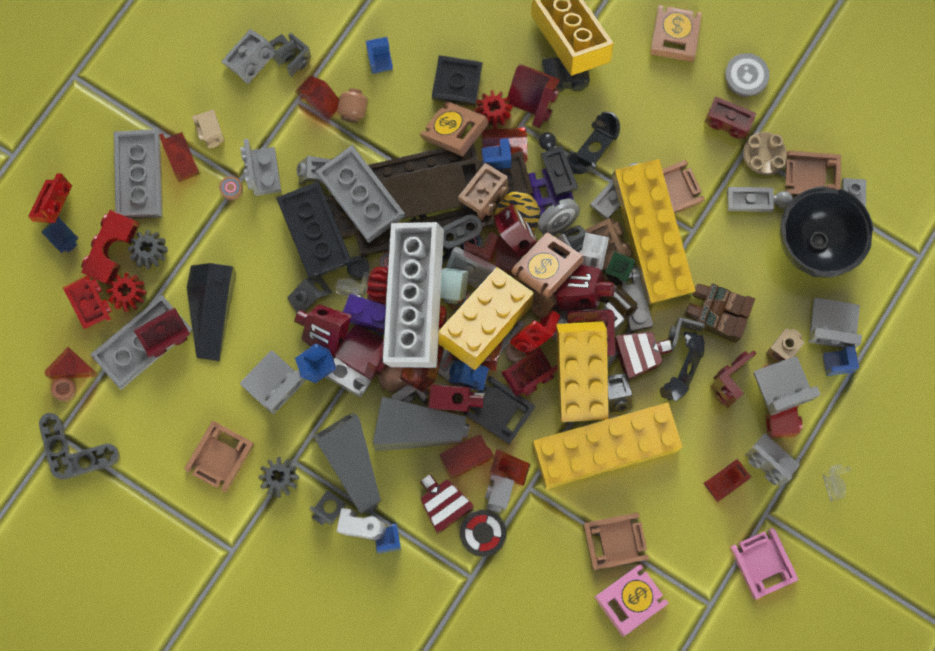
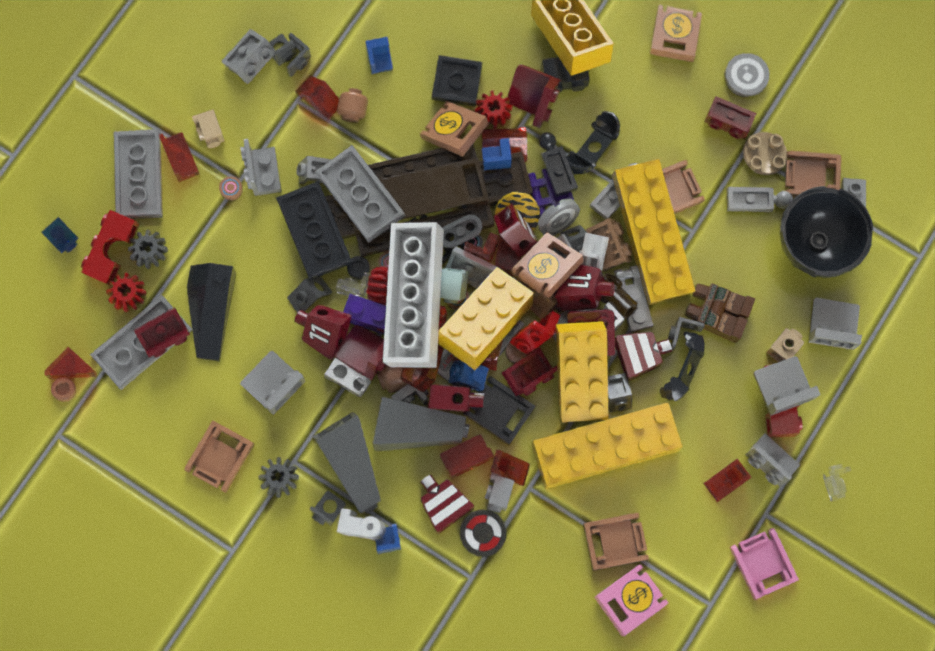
red bracket [28,173,72,223] -> none
dark grey beam [39,413,120,480] -> none
red bracket [62,275,112,329] -> none
blue panel [295,344,336,384] -> none
medium nougat bracket [458,163,509,220] -> none
dark green tile [605,251,636,282] -> none
bracket [710,350,757,408] -> none
blue panel [823,346,859,376] -> none

